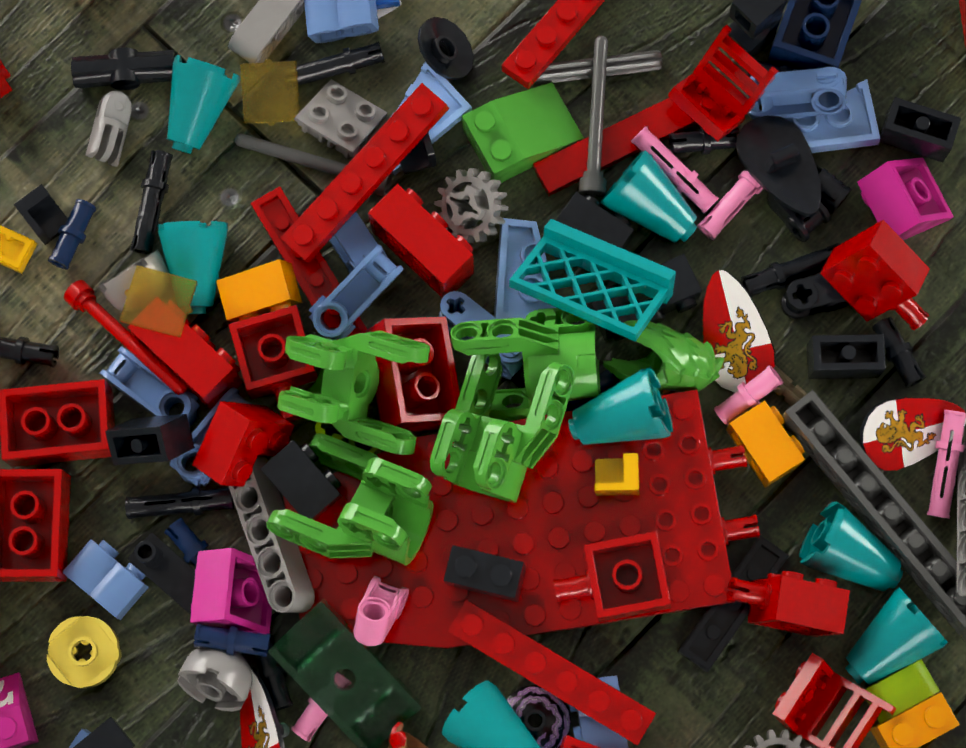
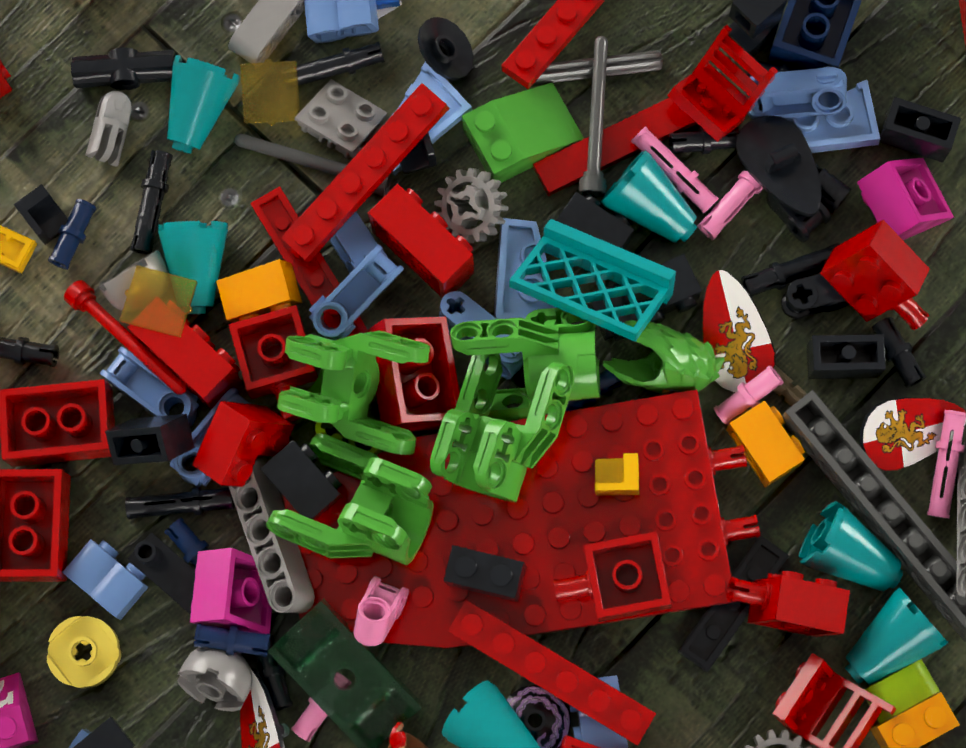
teal cone [568,367,673,445] -> none

